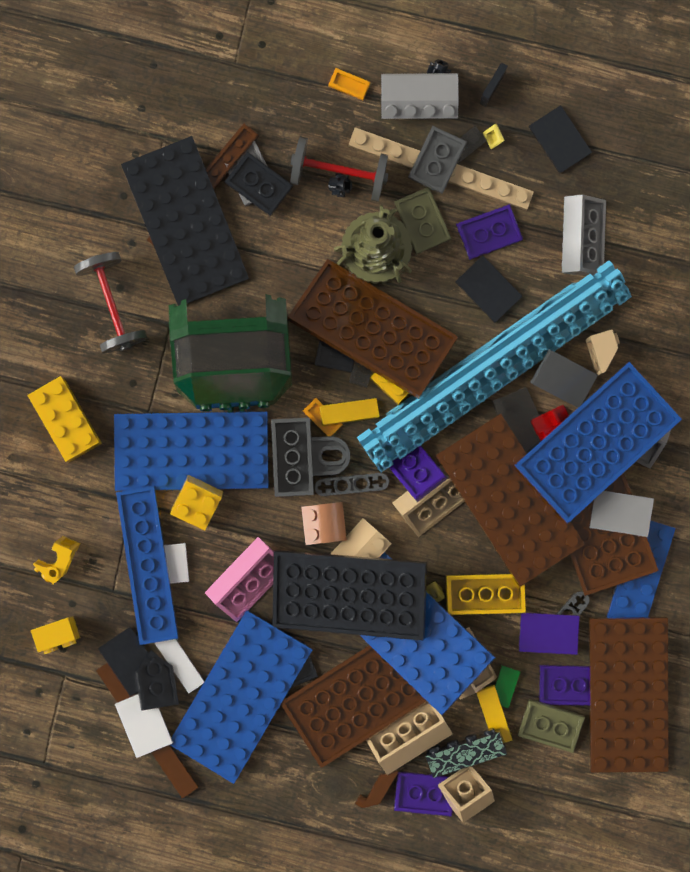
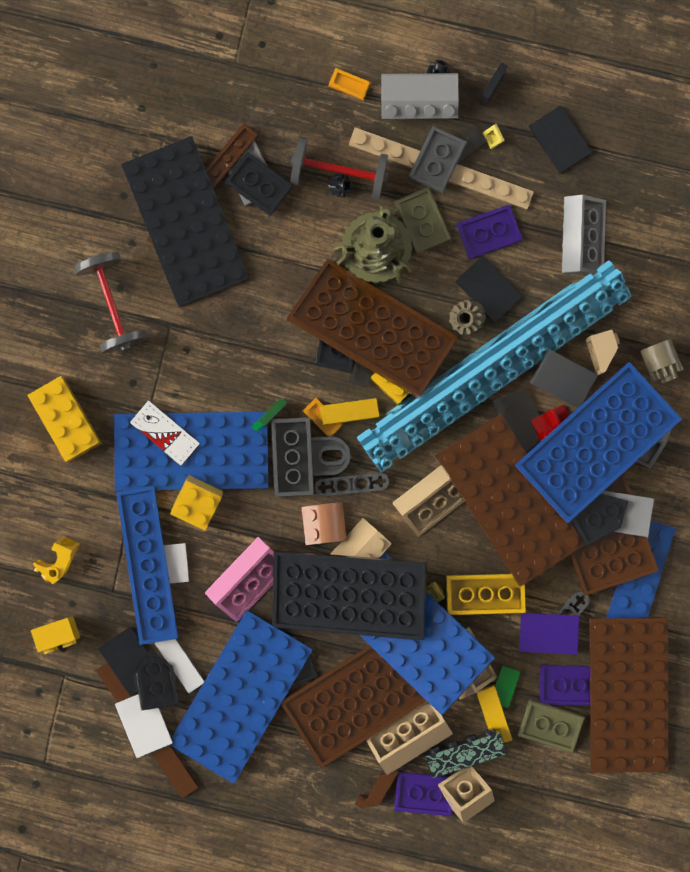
dark green windscreen [169,294,292,413] -> none
dark purple tile [389,446,448,502] -> none
none -> white sticker [130,401,200,465]
none -> green tile [251,397,287,431]
none -> dark tan gear [449,299,486,334]
none -> black tile [572,494,629,546]
none -> dark tan gear [640,339,683,384]

